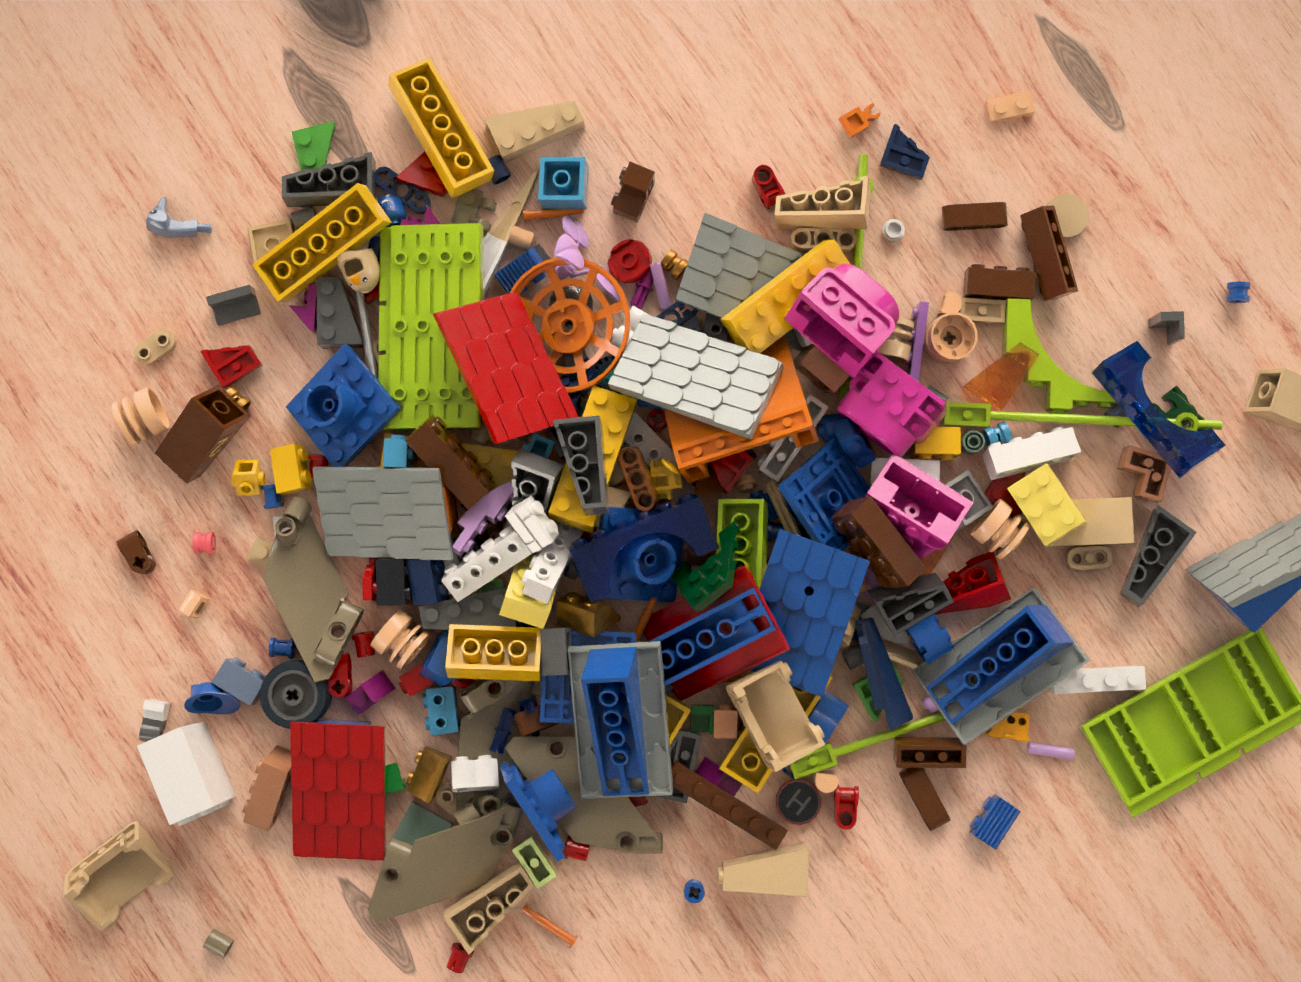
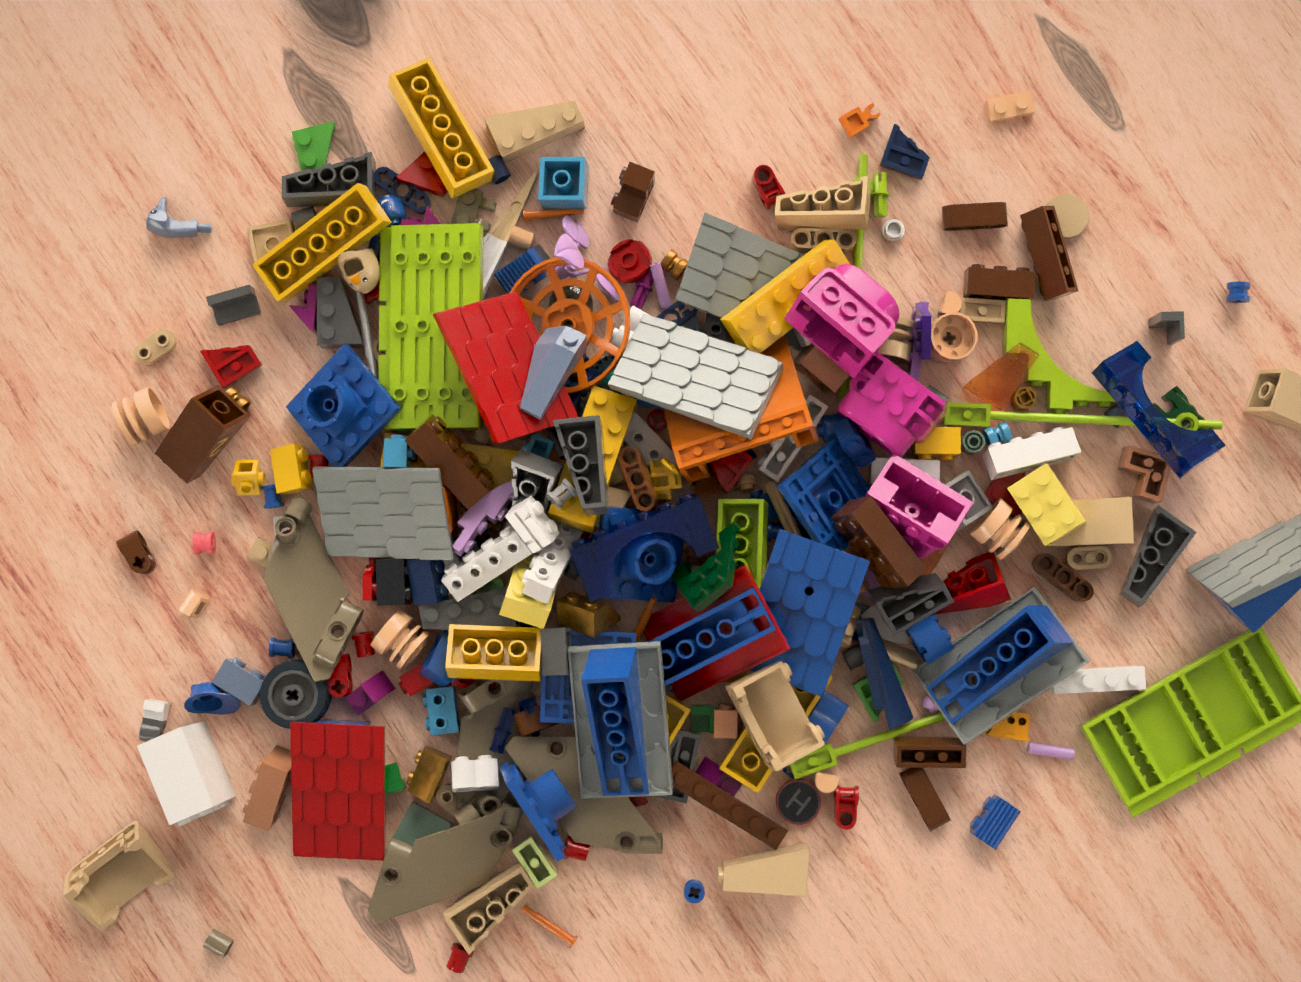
none -> sand blue wedge [520,326,587,420]
none -> light grey bush [546,479,578,510]
none -> lime axle [871,172,889,218]
none -> dark purple wing [914,303,932,360]
none -> pearl gold wheel [1010,386,1037,411]
none -> reddish brown beam [1032,553,1094,601]

